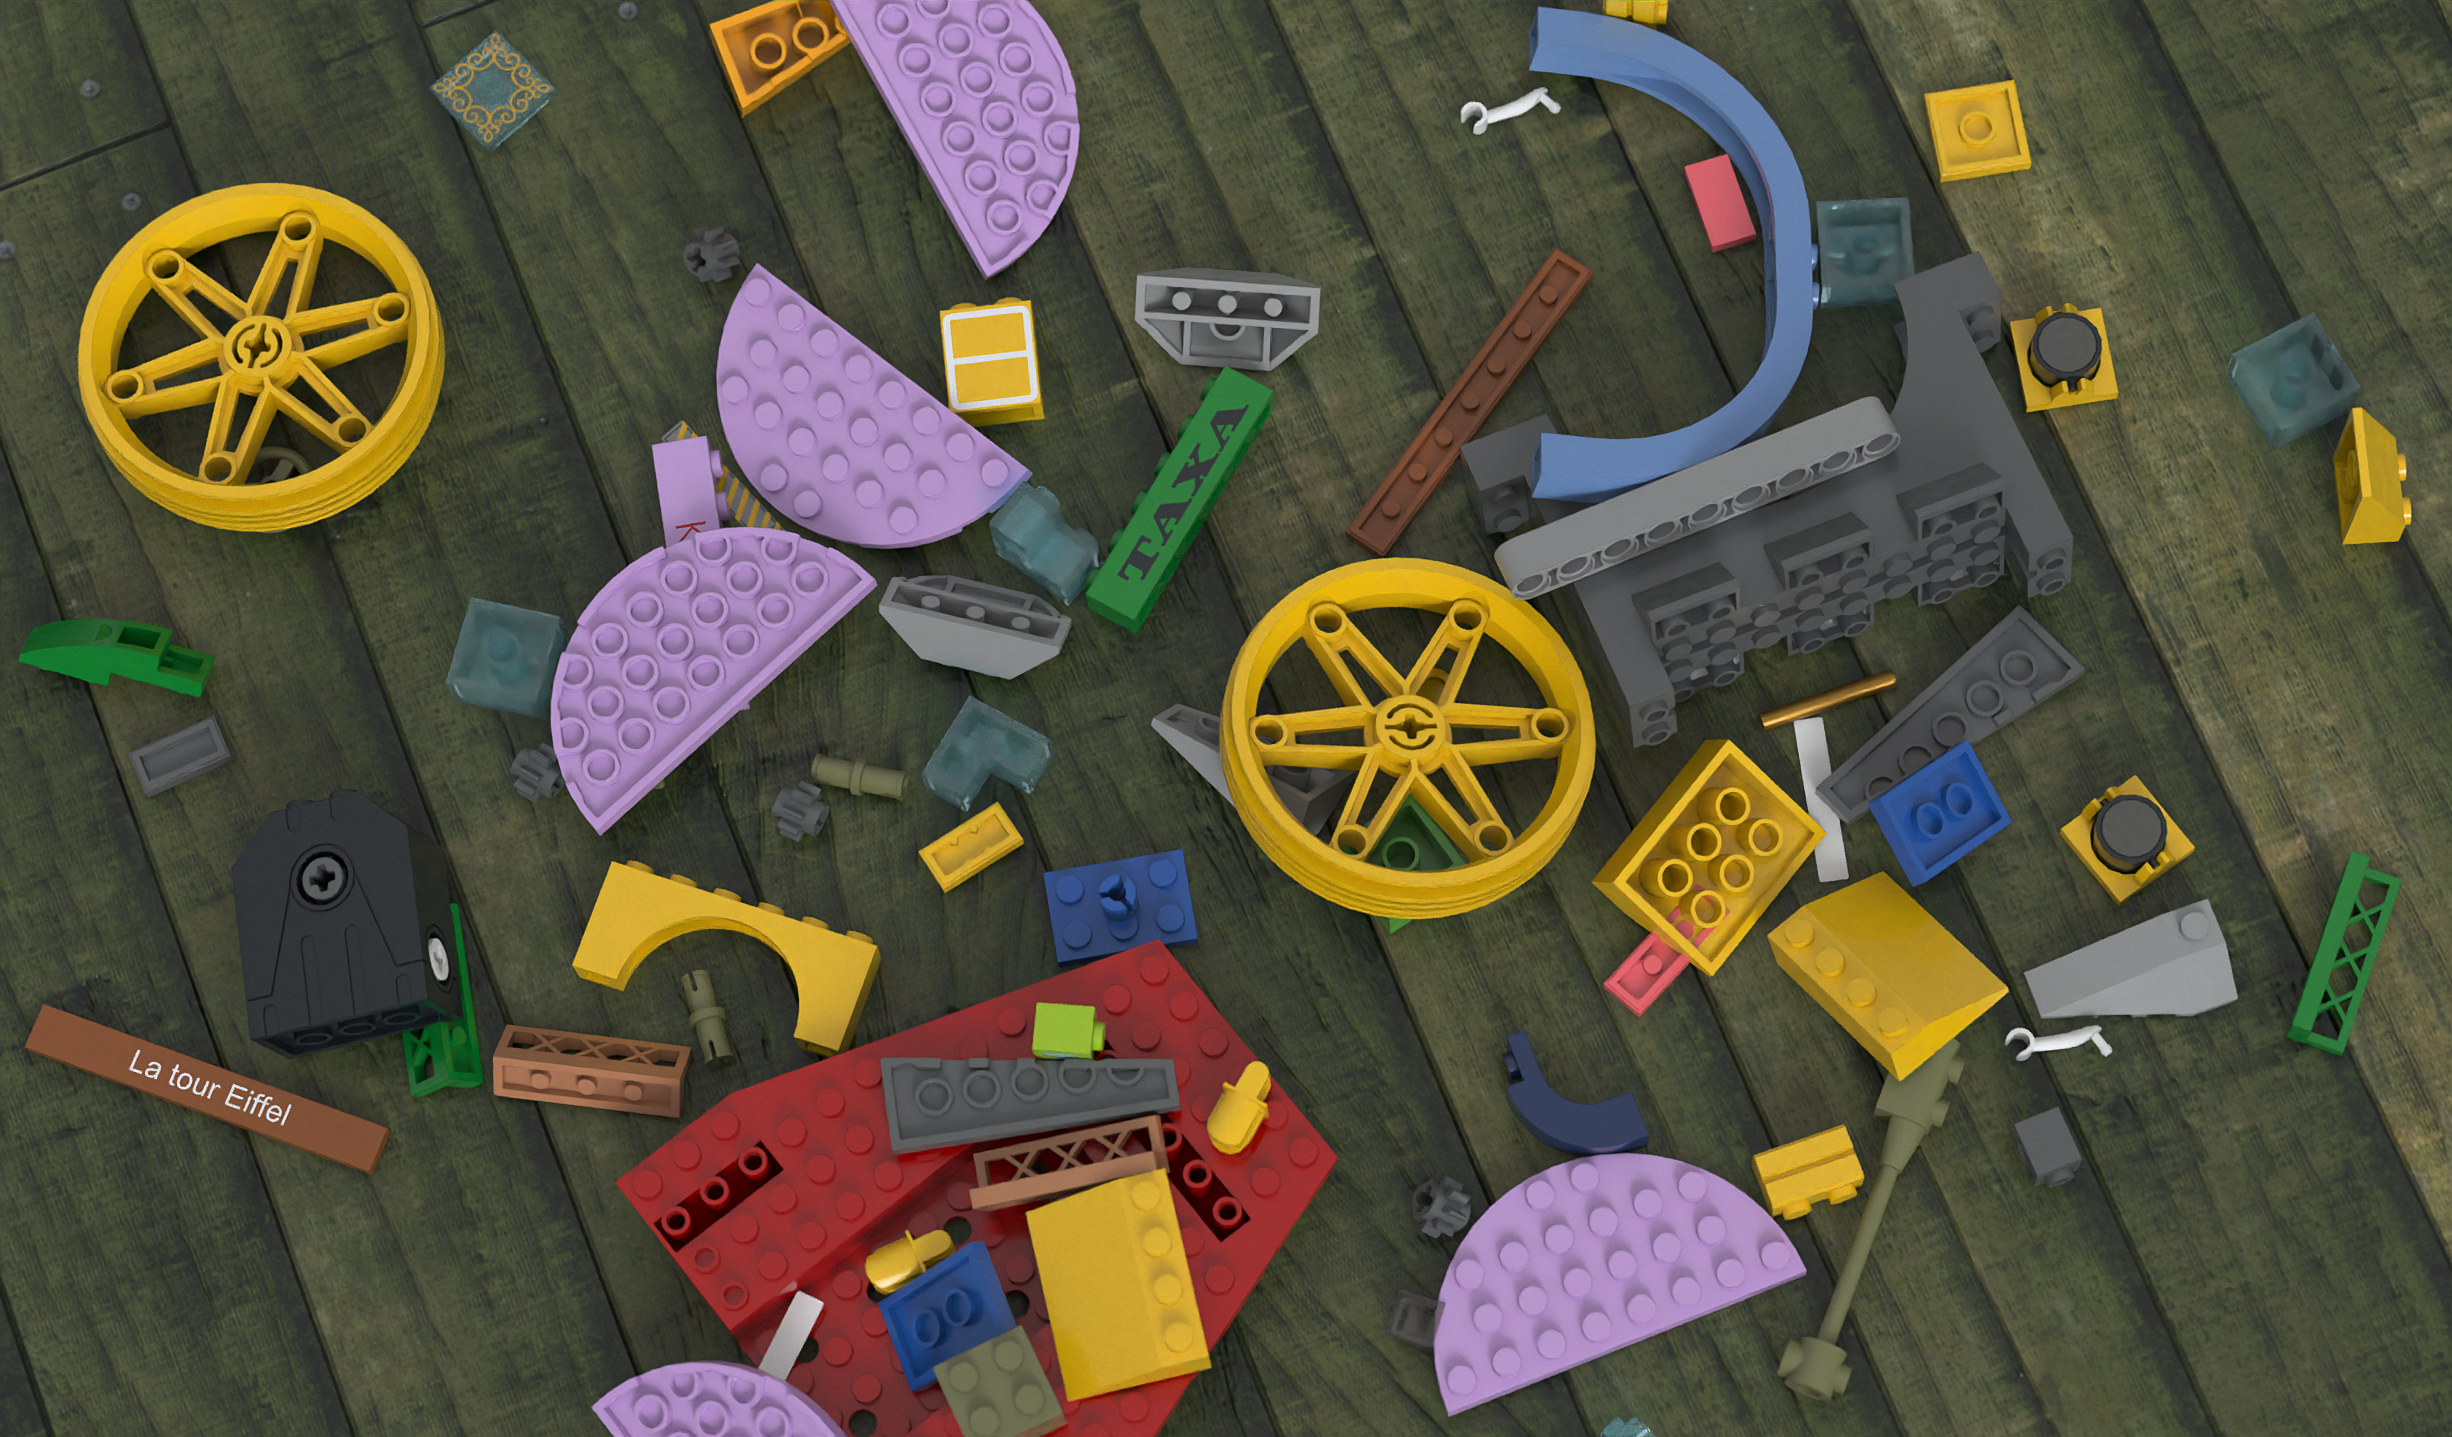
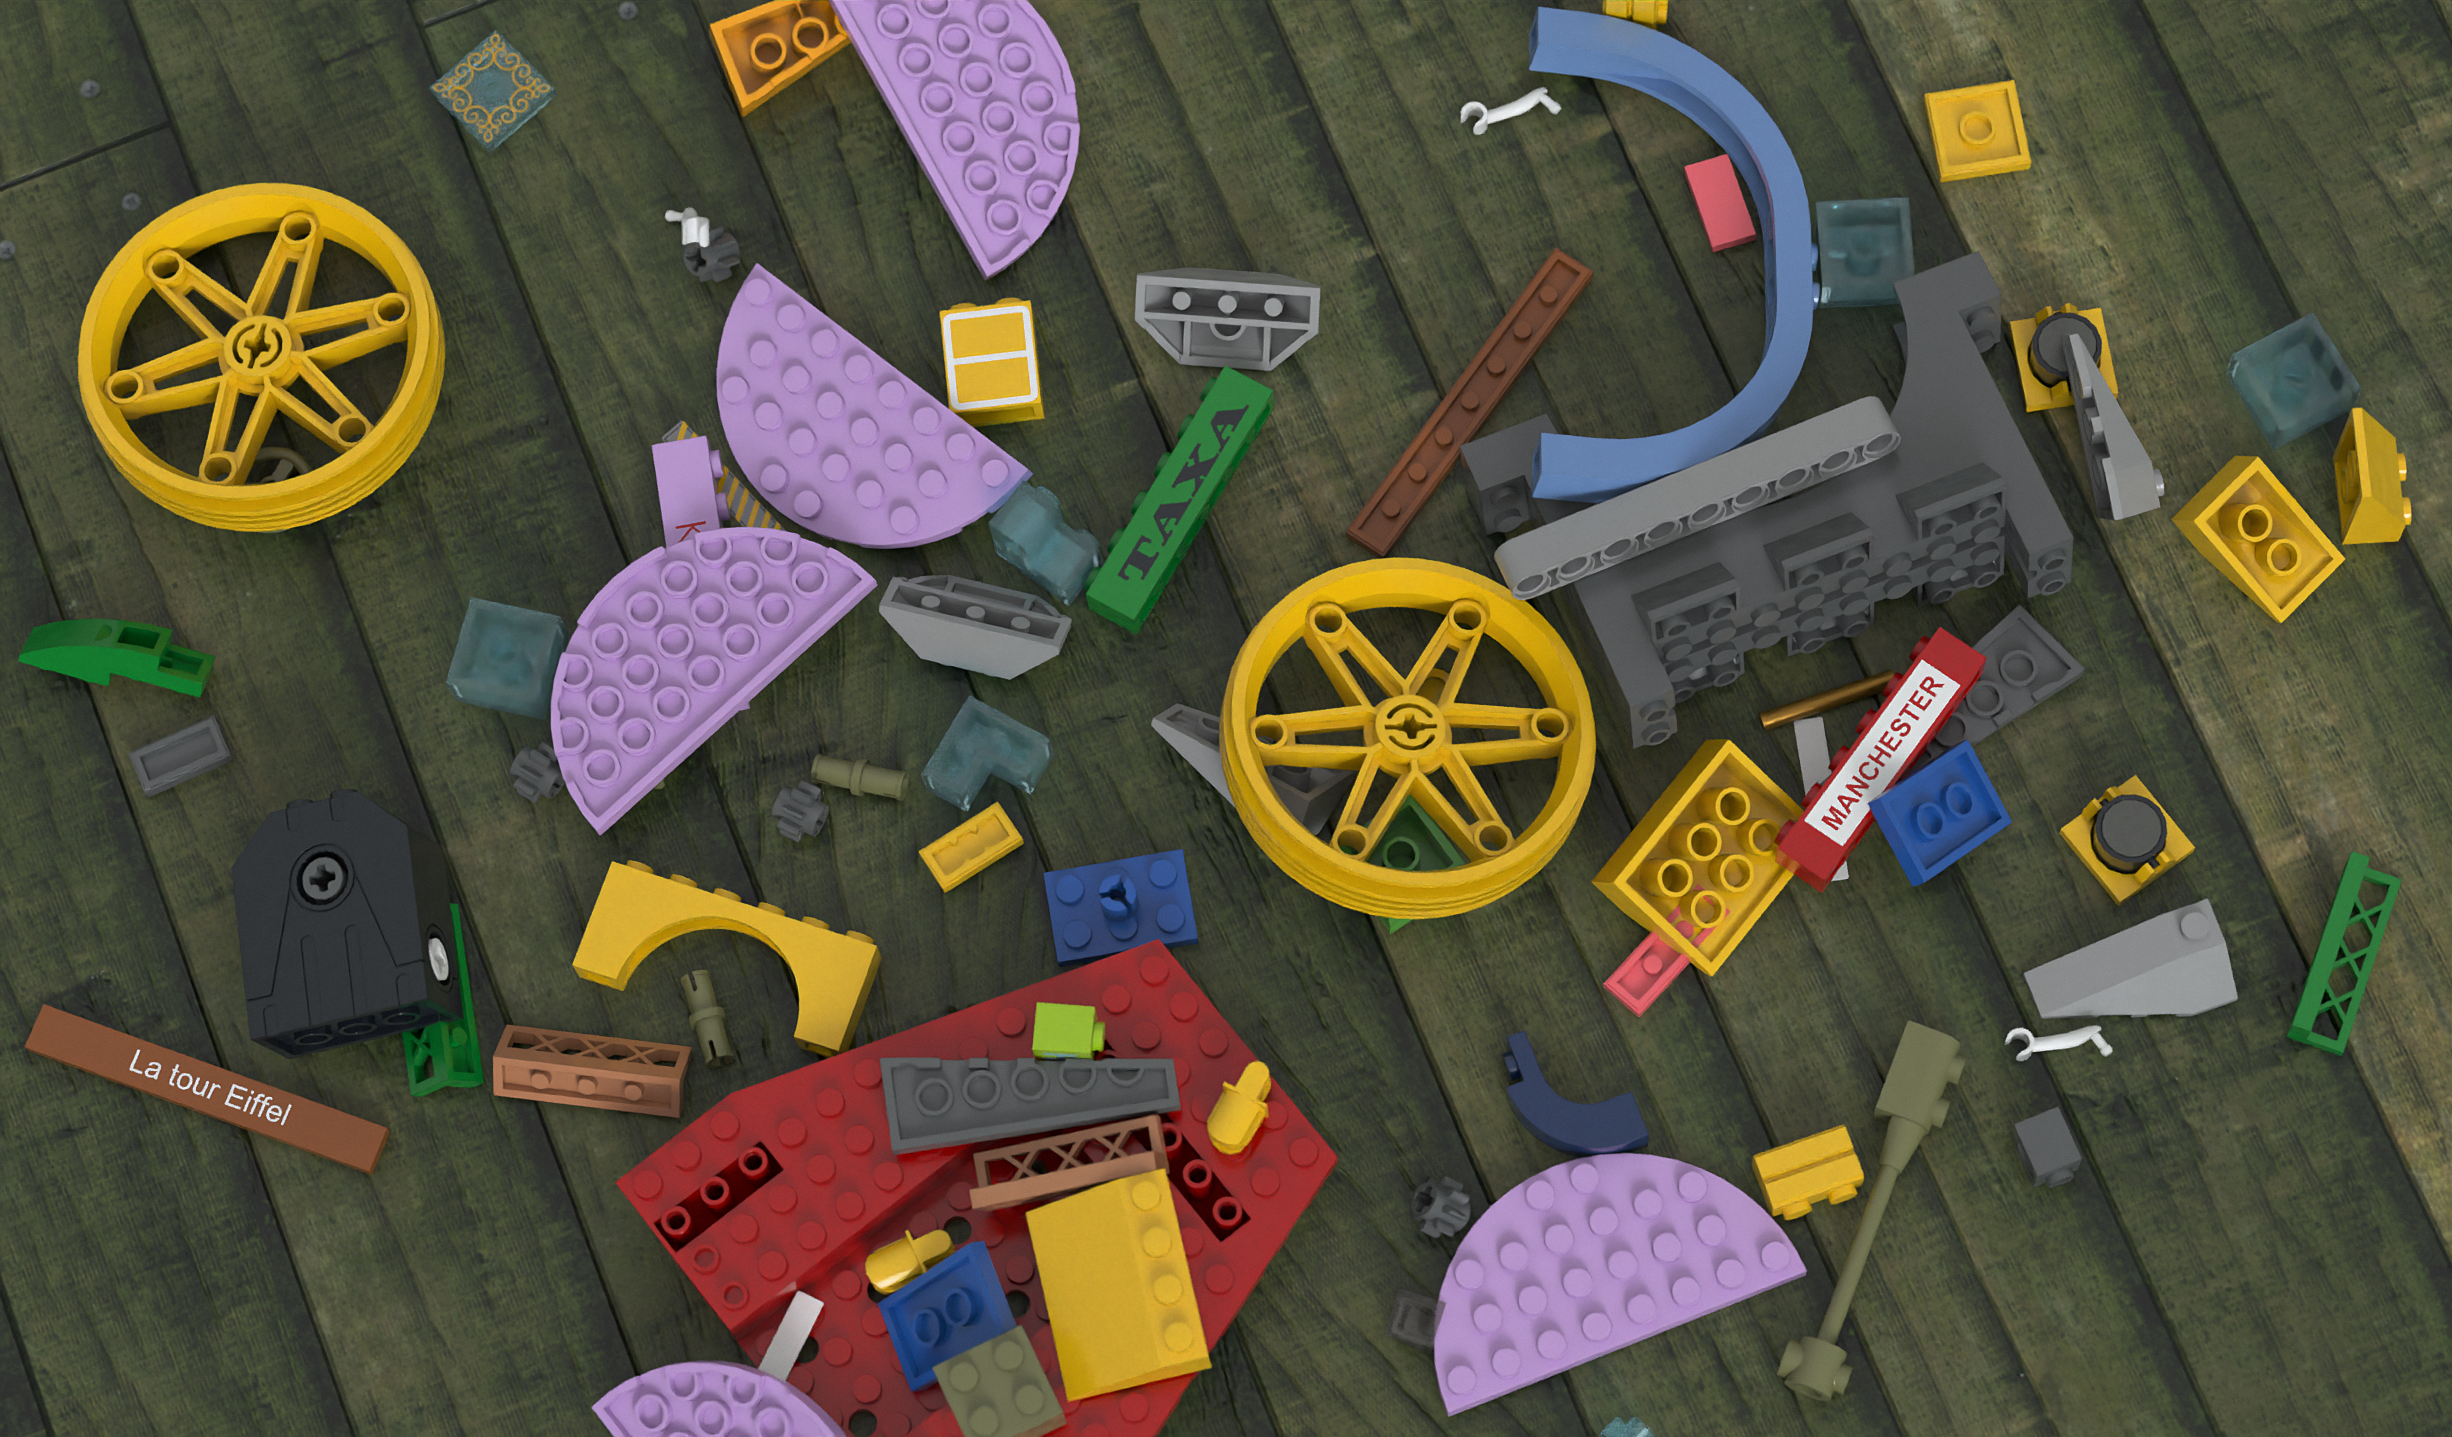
yellow slope [1767,871,2009,1082] -> none
none -> white piece [665,207,709,247]
none -> red brick [1774,627,1987,893]
none -> light grey wedge [2061,333,2164,520]
none -> yellow slope [2171,455,2345,623]

